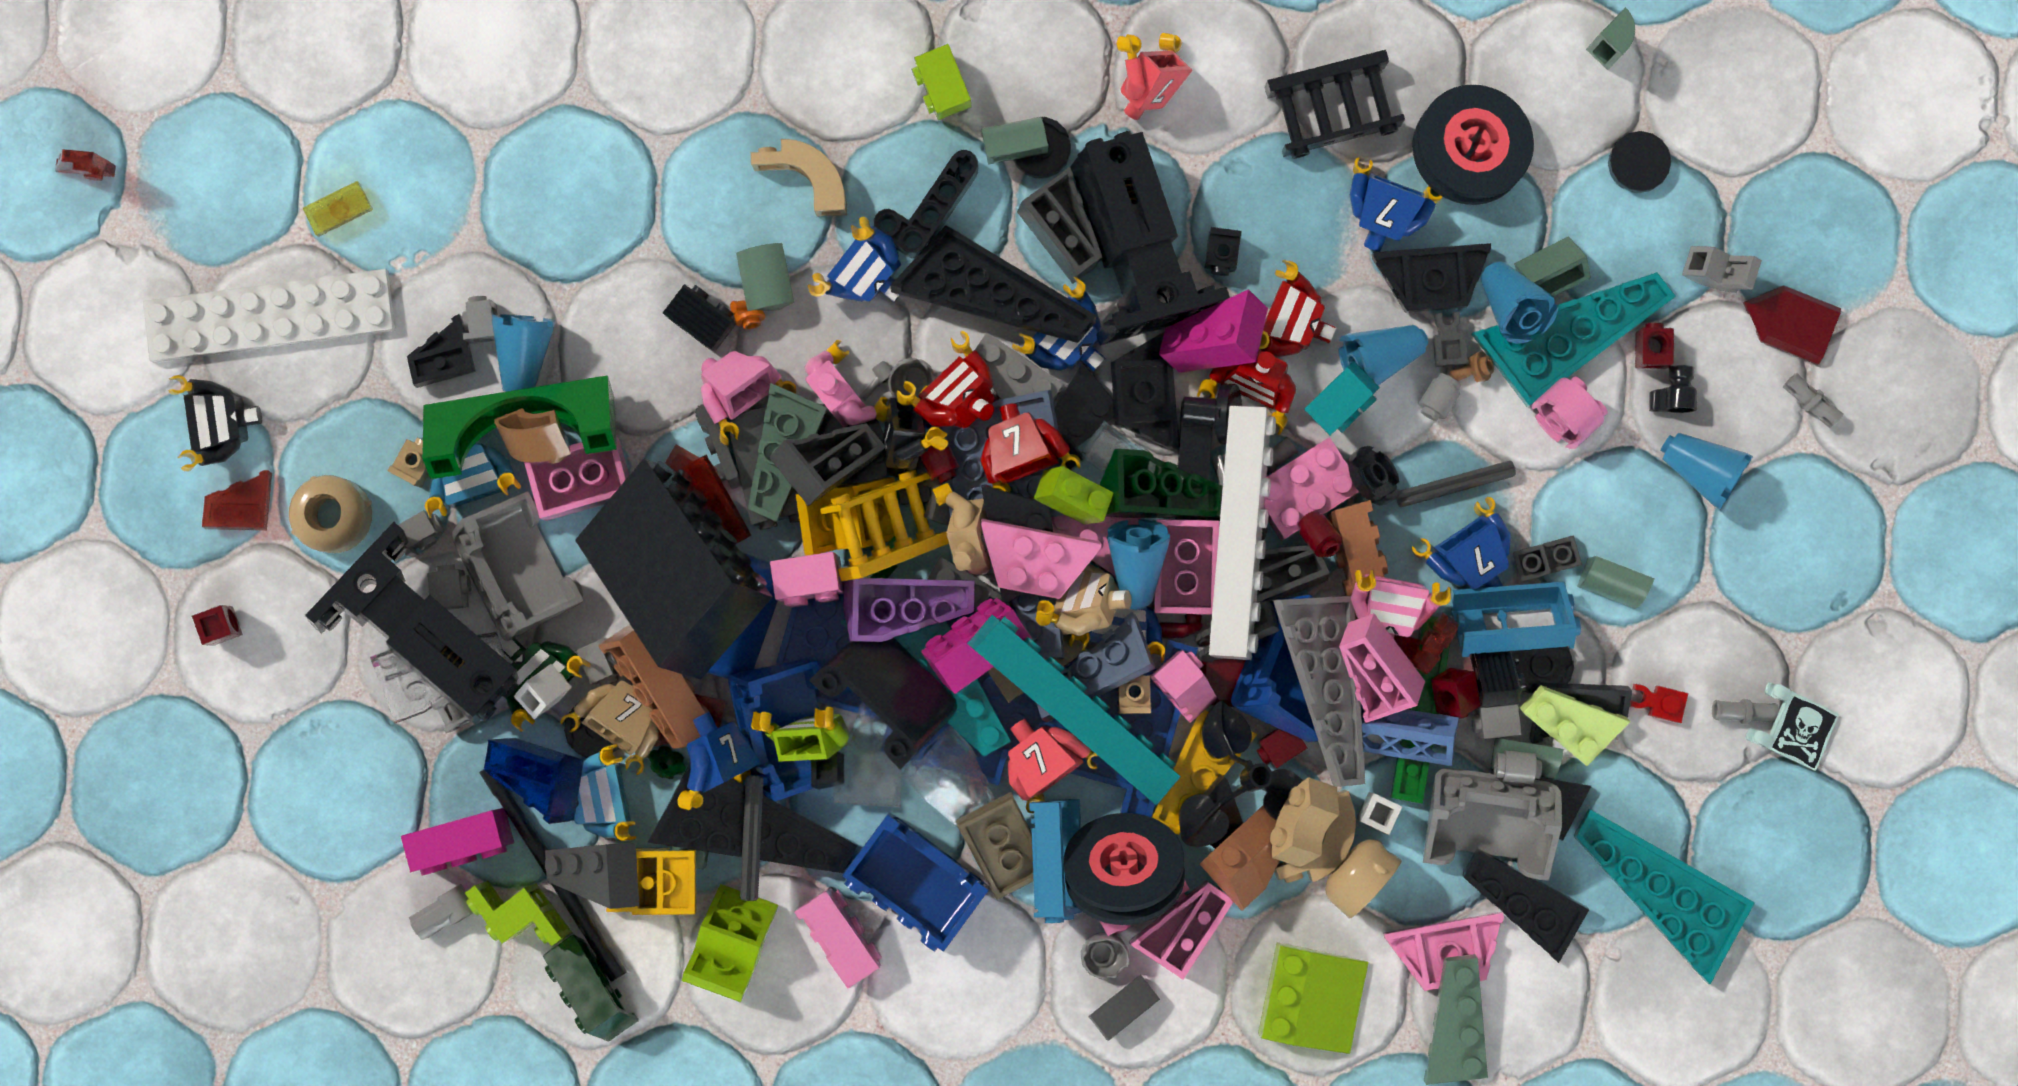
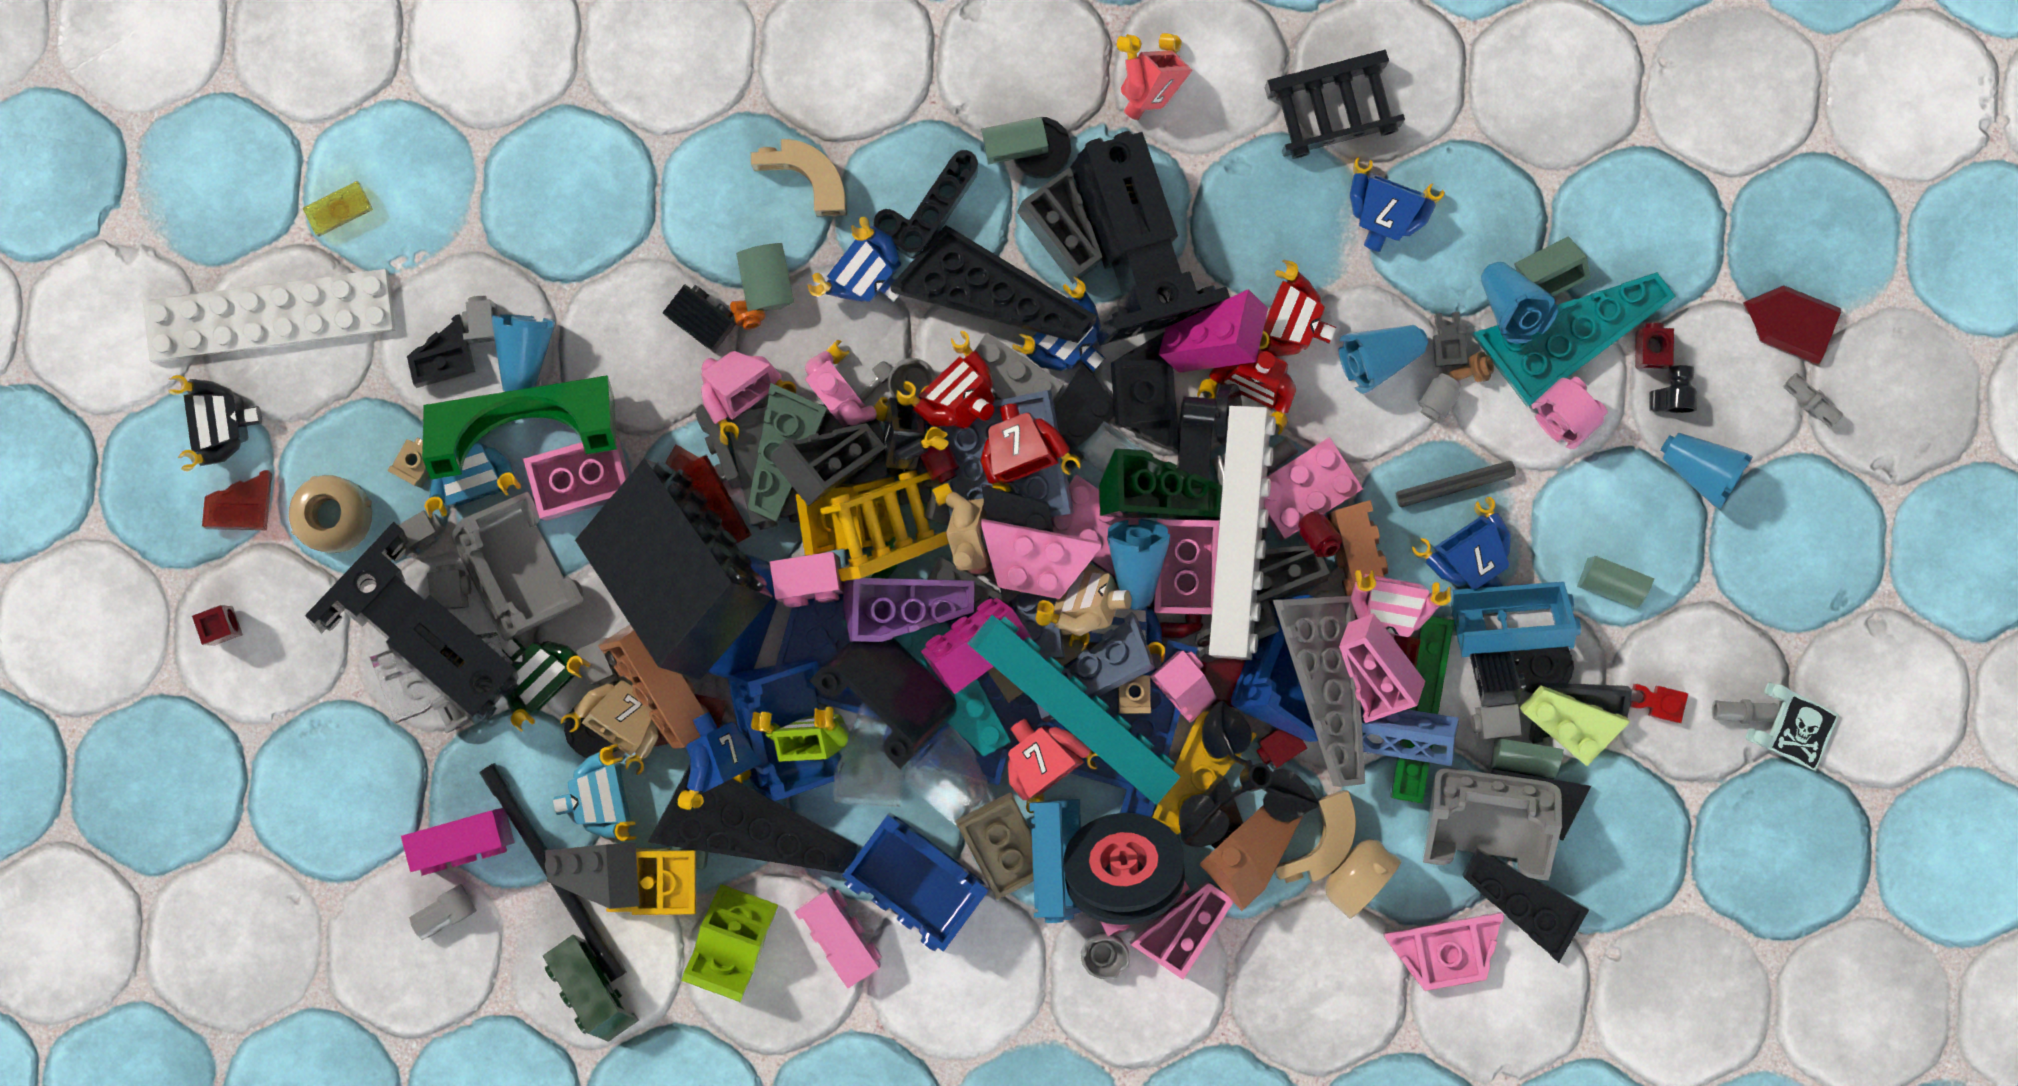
clear red wing [55,149,116,181] -> none
lime bracket [465,881,573,946] -> none
clear blue wedge [484,738,584,824] -> none
medium nougat brick [494,408,571,464] -> none
white brick [514,664,571,720] -> none
dark green plant [648,746,686,779] -> none
dark grey axle [740,775,763,901] -> none
black plate [811,752,844,790] -> none
lime brick [911,44,972,120] -> none
lime brick [1034,466,1113,525] -> none
dark grey slope [1088,974,1160,1041] -> none
black brick [1204,227,1242,276] -> none
lime slope [1258,942,1369,1054] -> none
tan brick [1270,777,1340,867] -> none
teal brick [1304,361,1380,436] -> none
black tile [1348,446,1400,506] -> none
white brick [1356,792,1402,835] -> none
black wing [1372,243,1491,313] -> none
clear red plate [1410,612,1459,675] -> none
black wheel [1412,85,1534,205] -> none
sand green wing [1424,954,1488,1085] -> none
dark red brick [1431,668,1480,719] -> none
light grey brick [1494,750,1542,785] -> none
dark grey slope [1513,535,1582,582] -> none
teal wing [1574,809,1755,984] -> none
sand green brick [1586,7,1635,70] -> none
black tile [1608,131,1671,193] -> none
light grey brick [1682,246,1762,293] -> none

